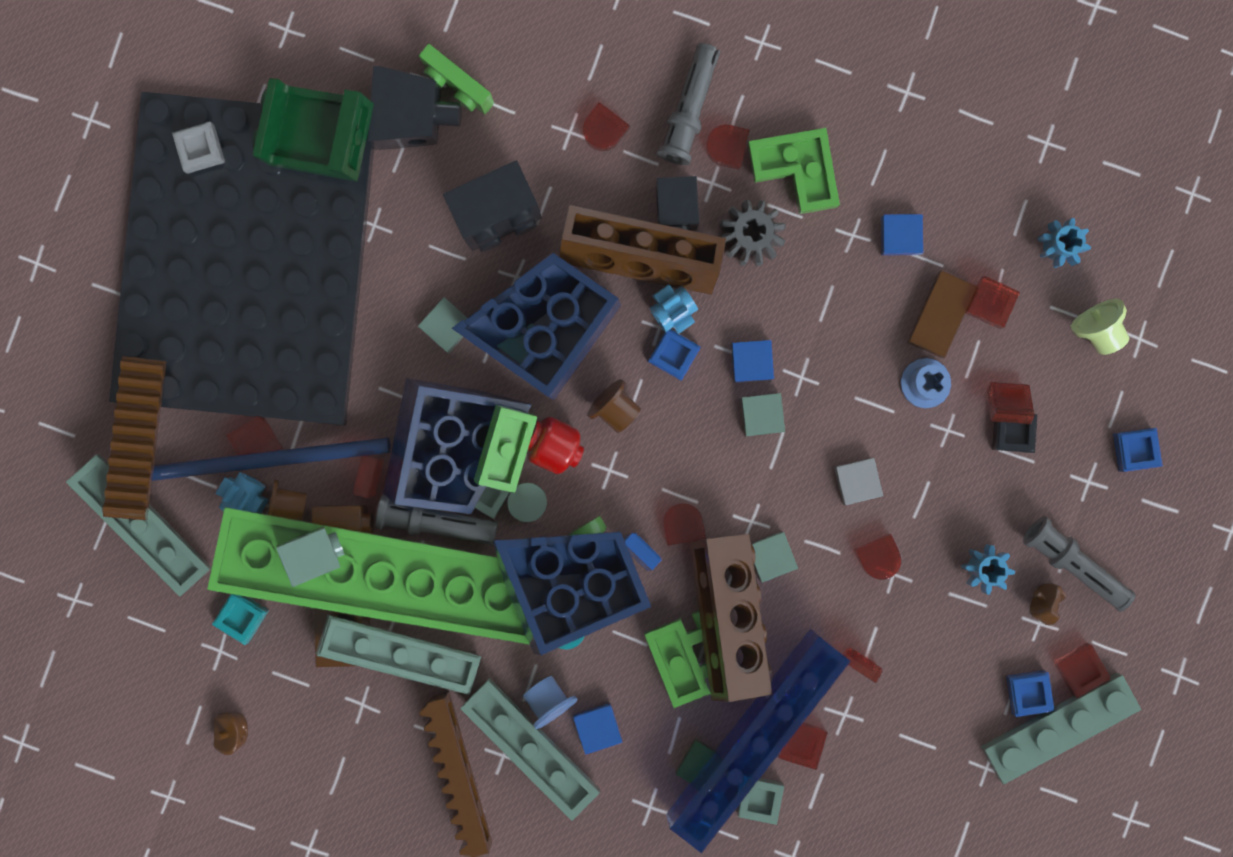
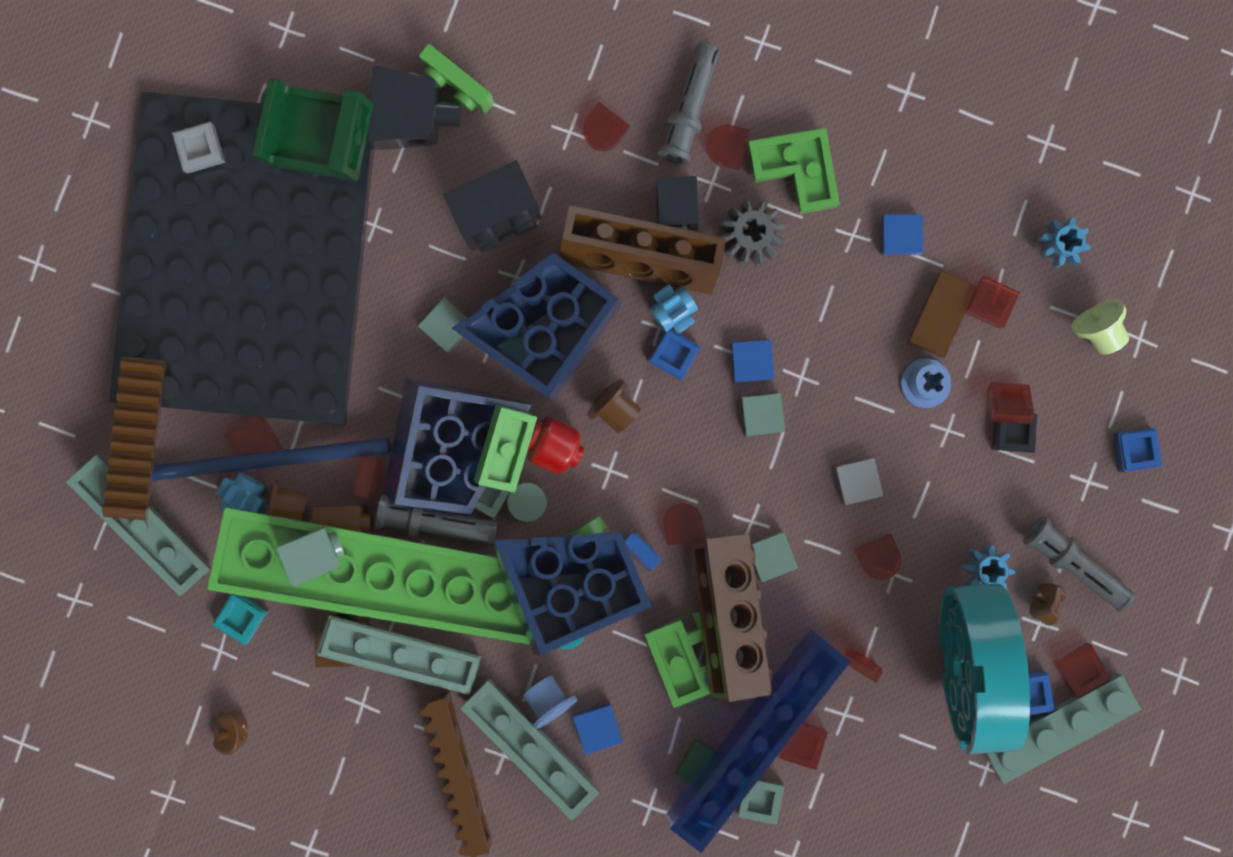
none -> teal brick [939,584,1030,754]

